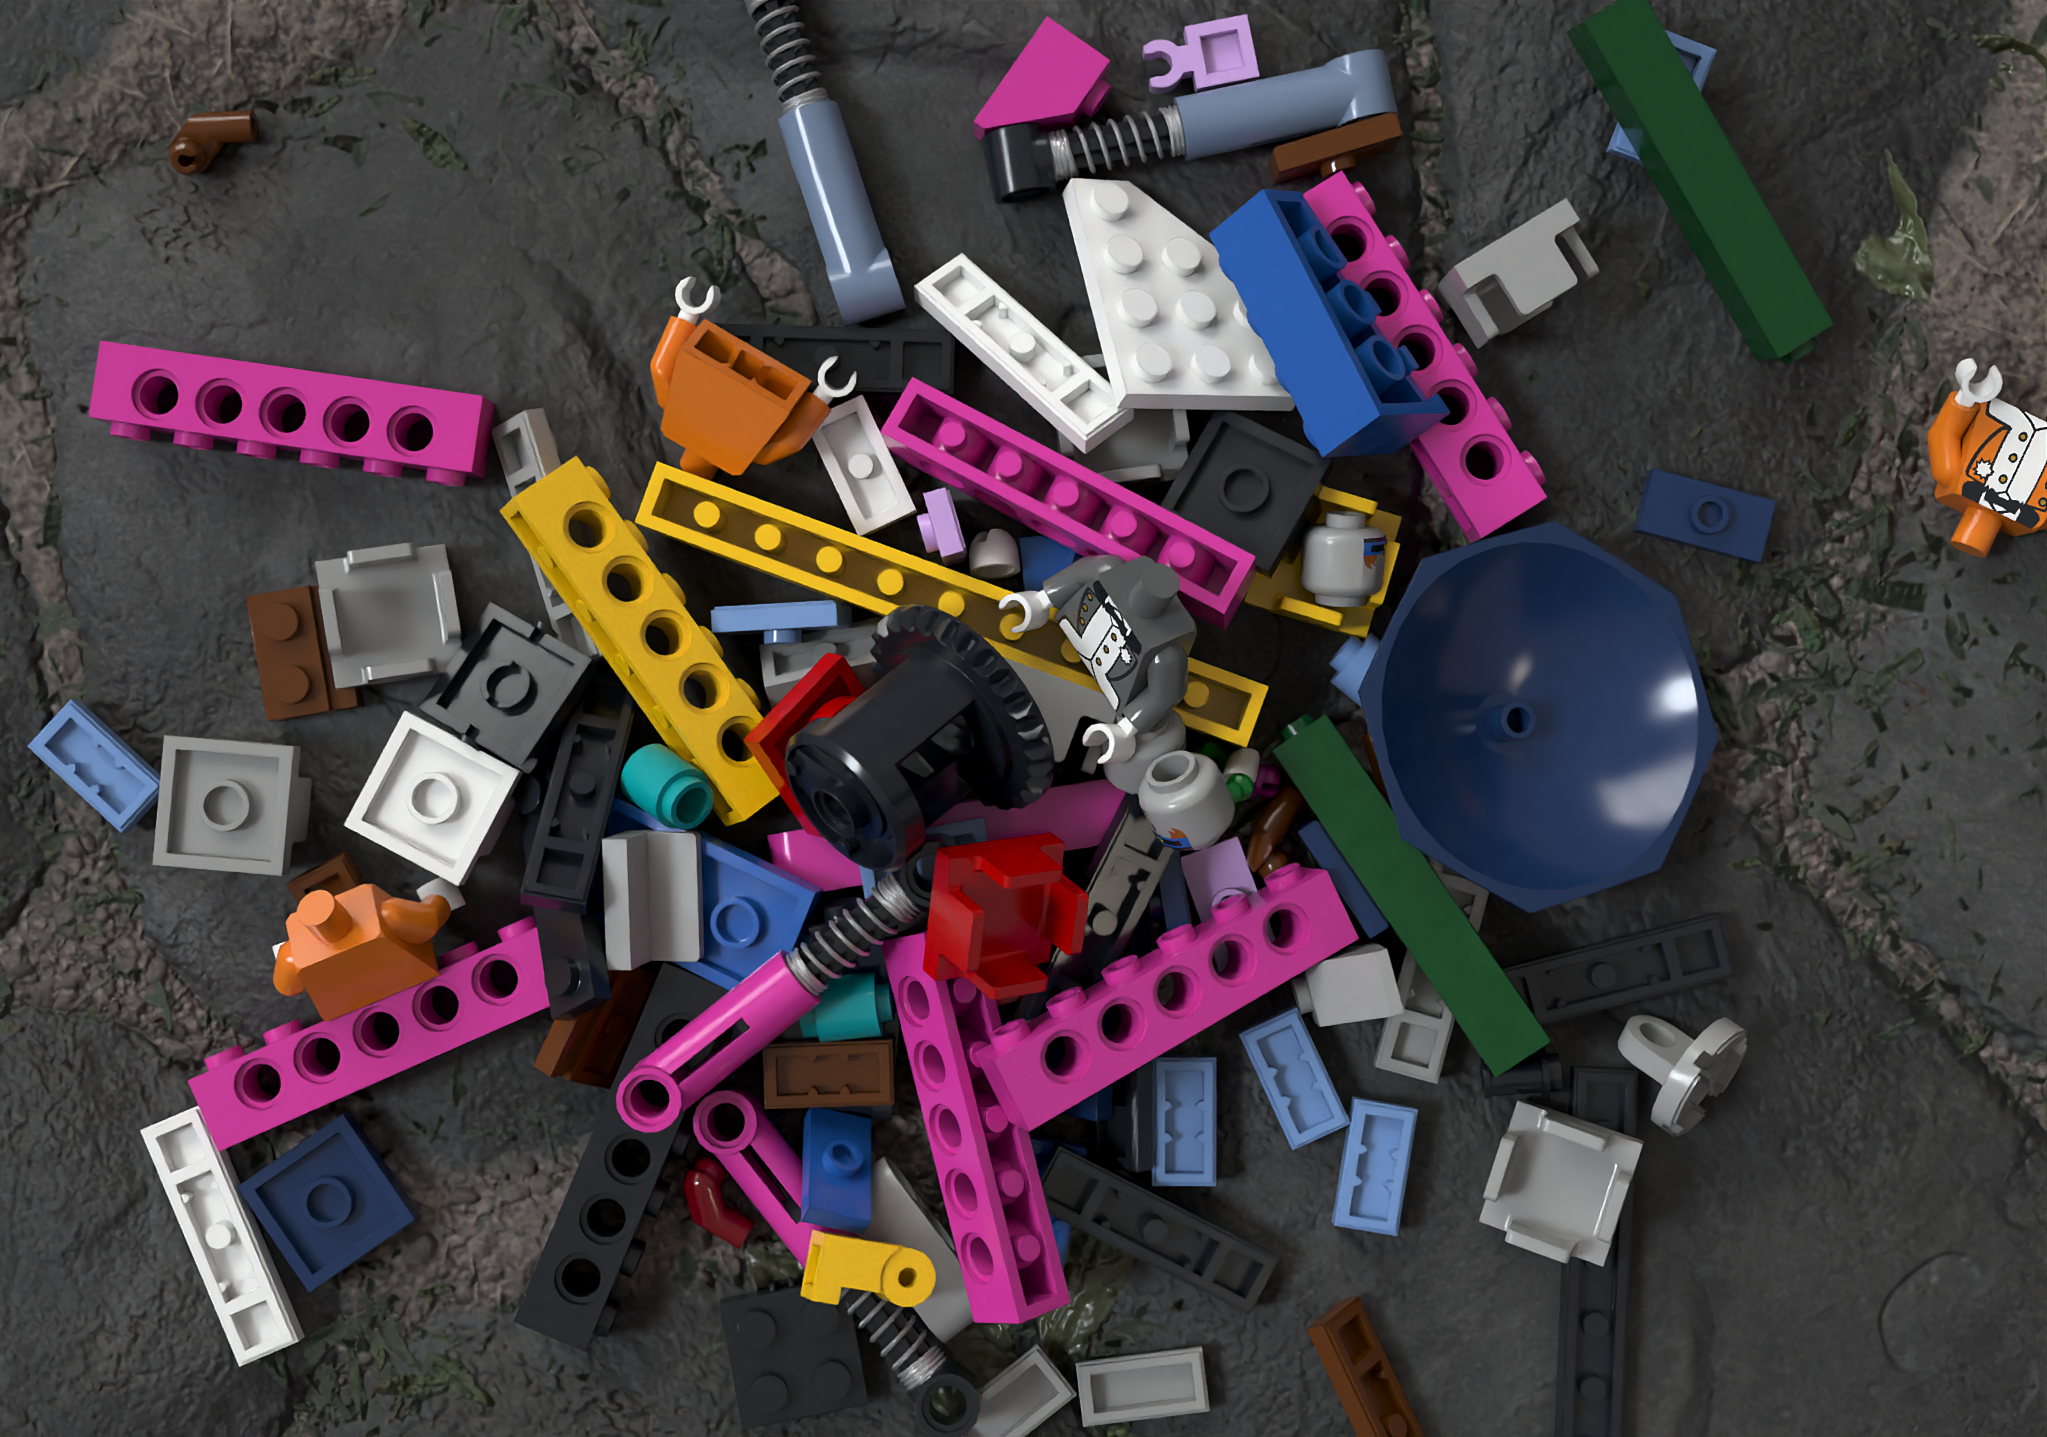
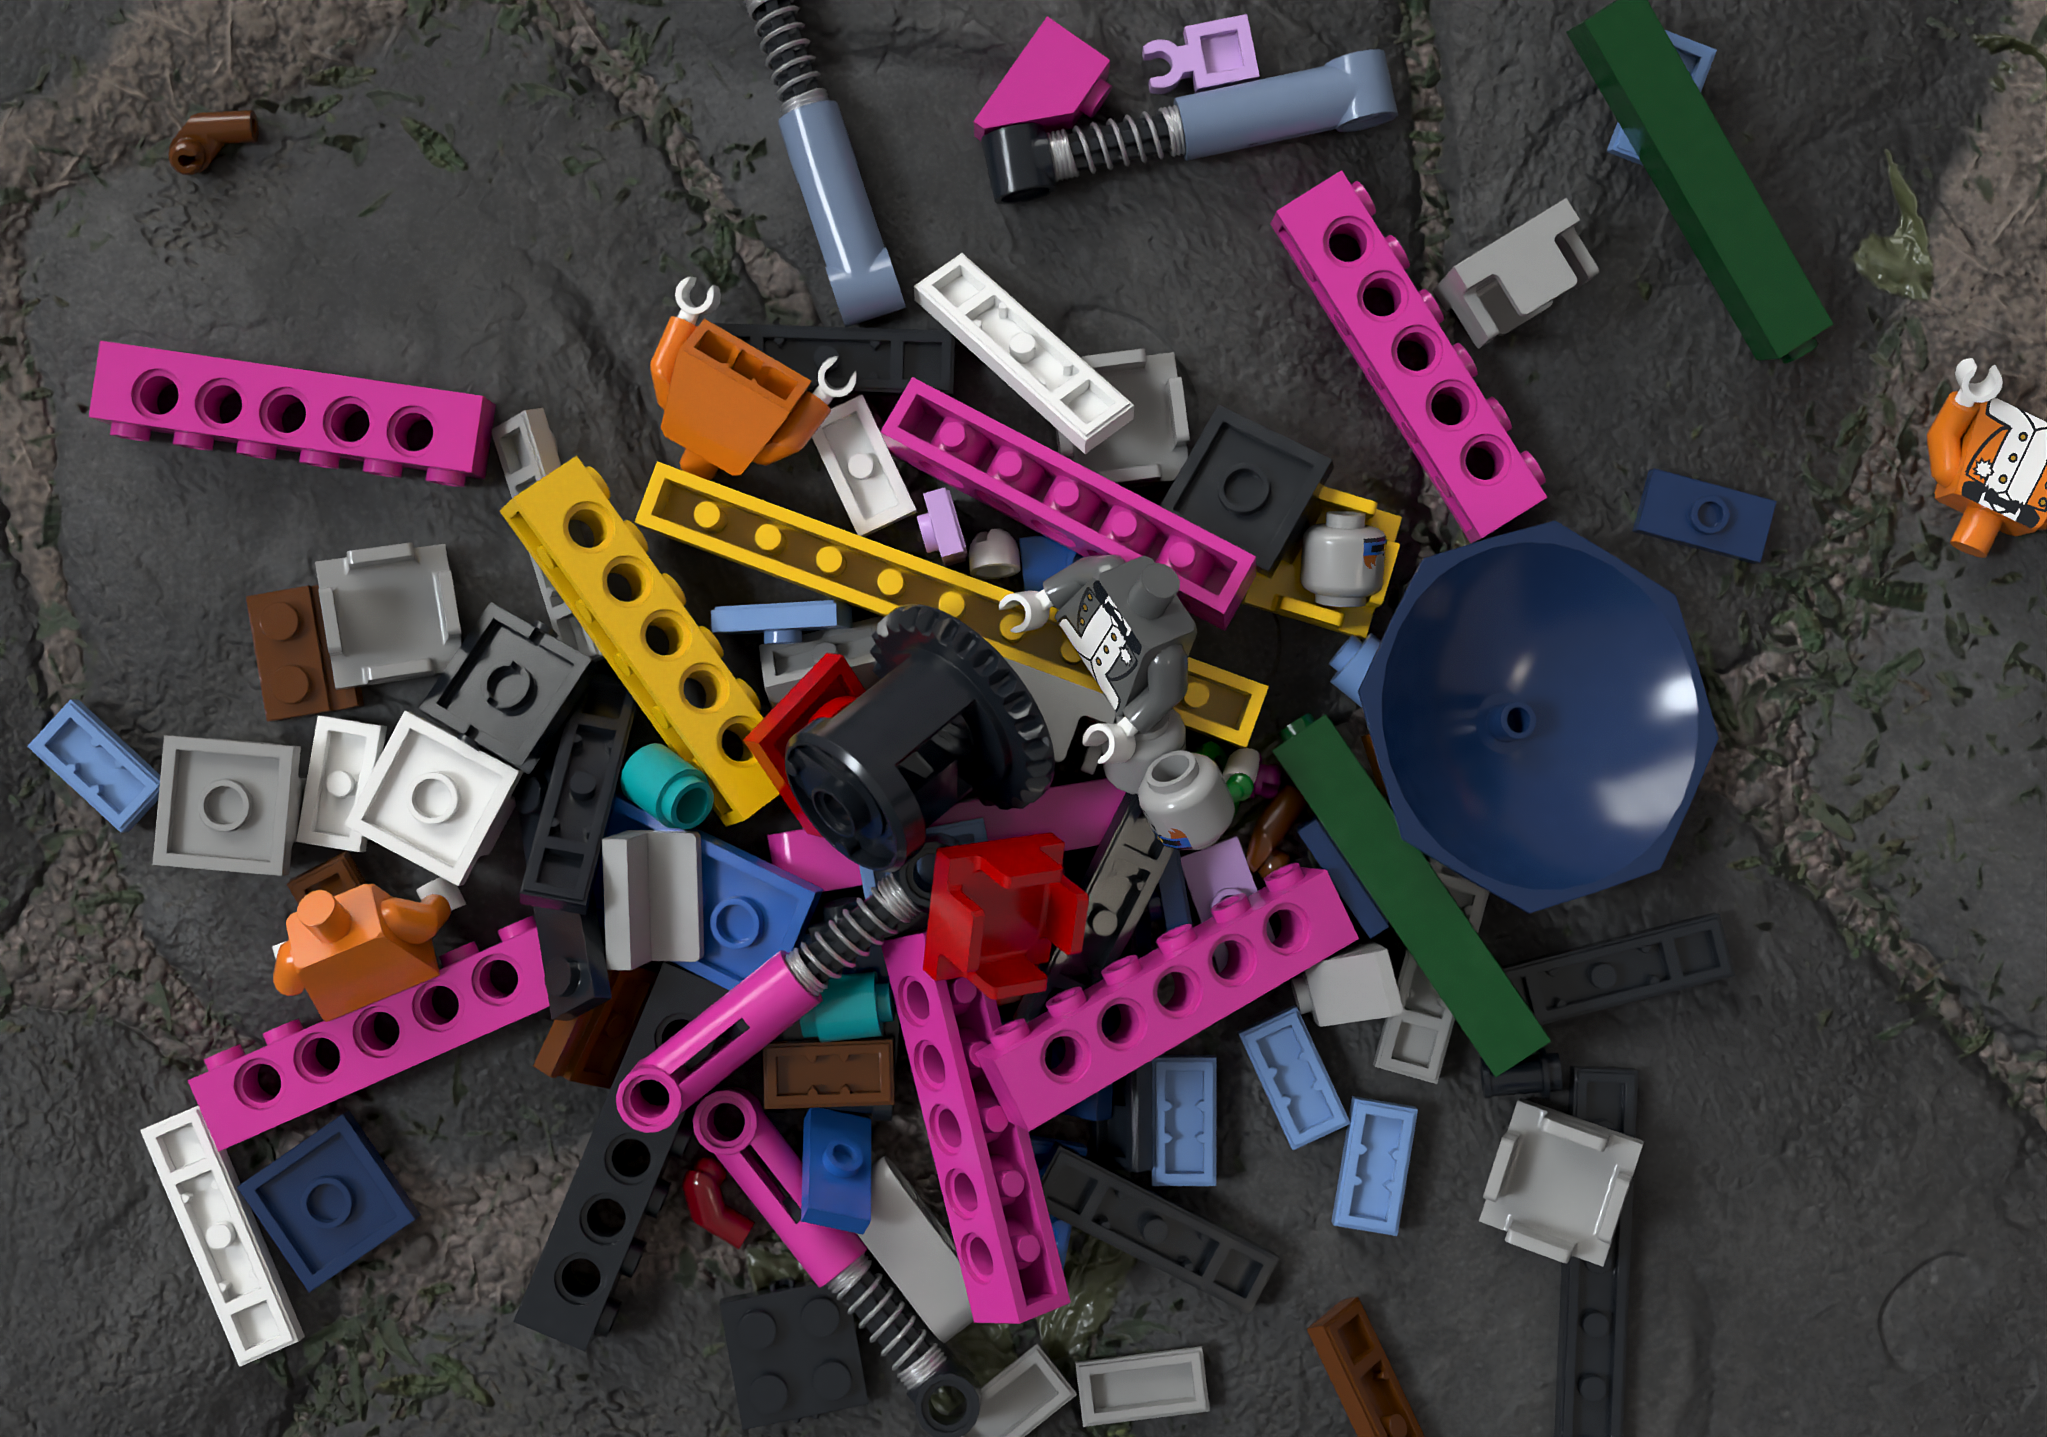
yellow leg [800,1230,936,1307] -> none
white wing [1062,178,1295,411] -> none
blue wedge [1209,189,1451,458] -> none
reddish brown plate [1267,112,1403,186] -> none
light grey tile [1618,1014,1747,1137] -> none
none -> white plate [296,716,387,852]

